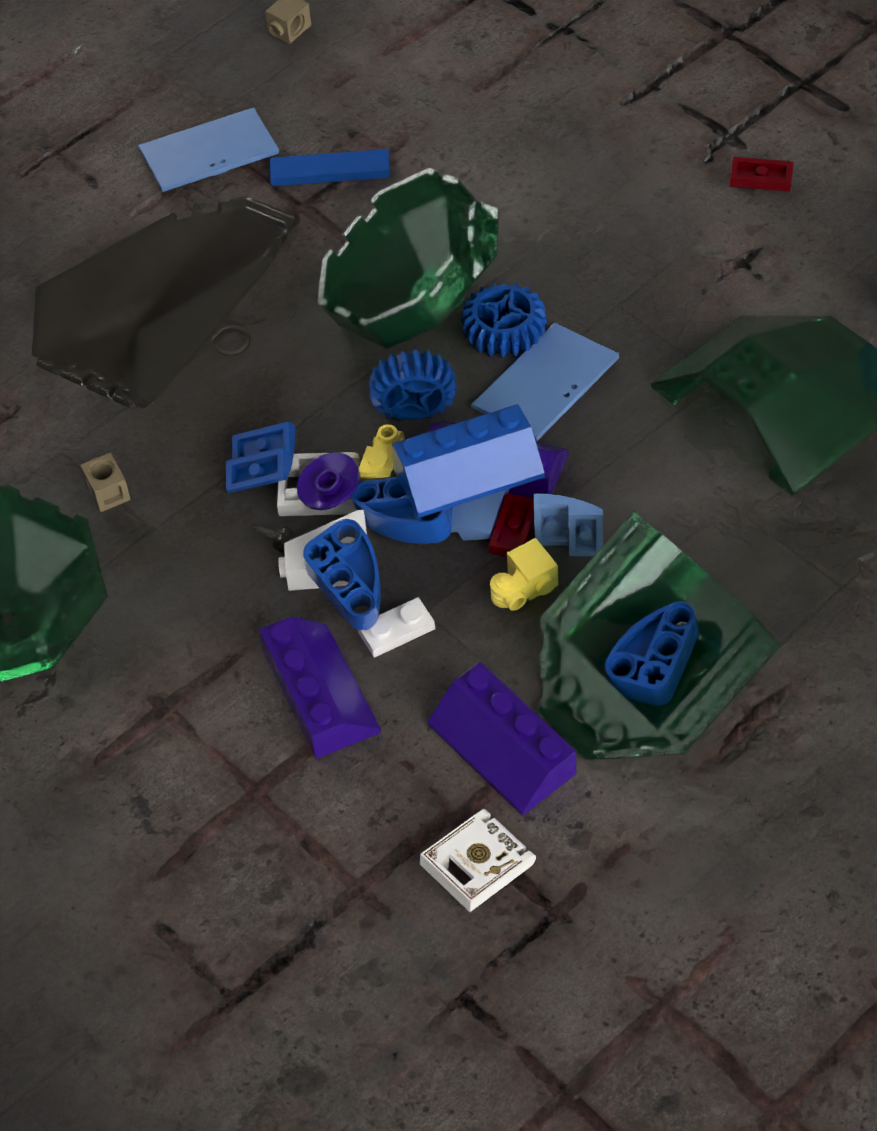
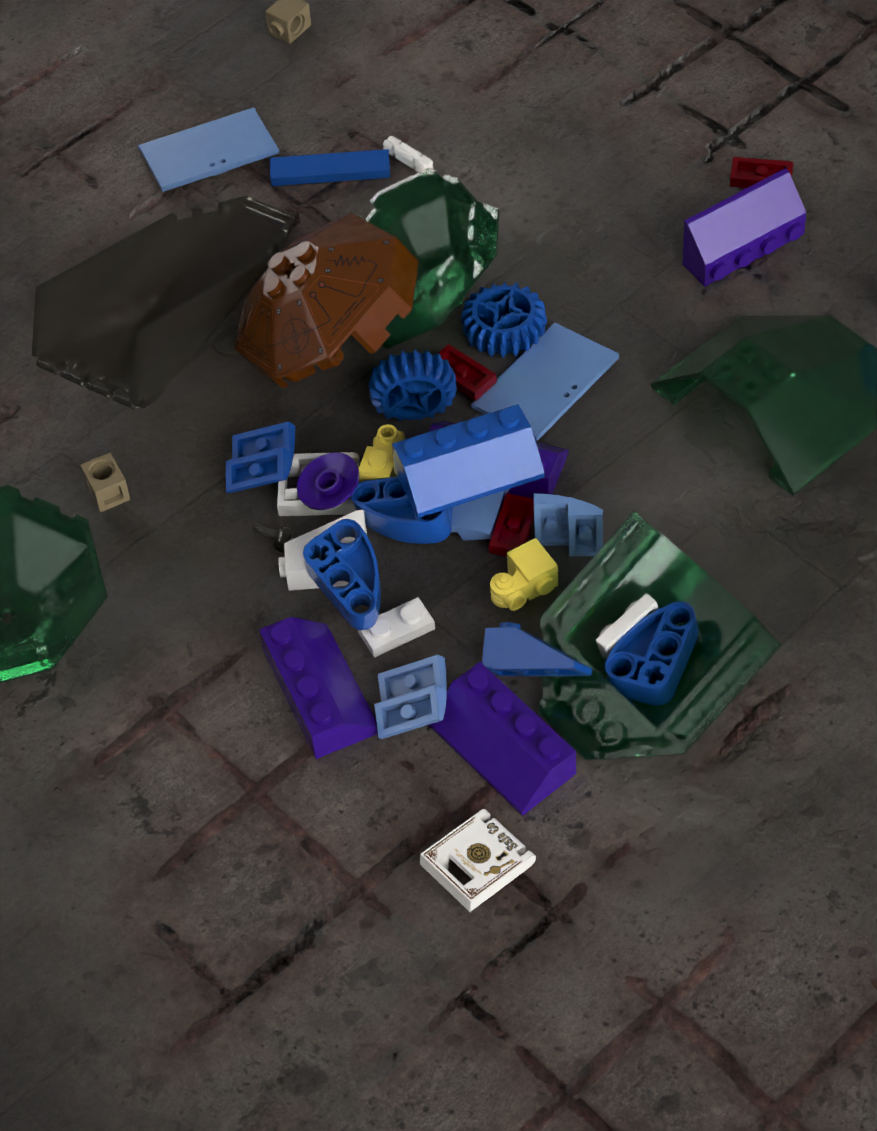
none -> reddish brown windscreen [234,213,419,389]
none -> medium blue slope [374,654,447,739]
none -> white axle [383,136,433,175]
none -> dark red plate [437,344,497,401]
none -> blue slope [482,622,592,677]
none -> white plate [596,593,659,660]
none -> slope [682,168,806,287]

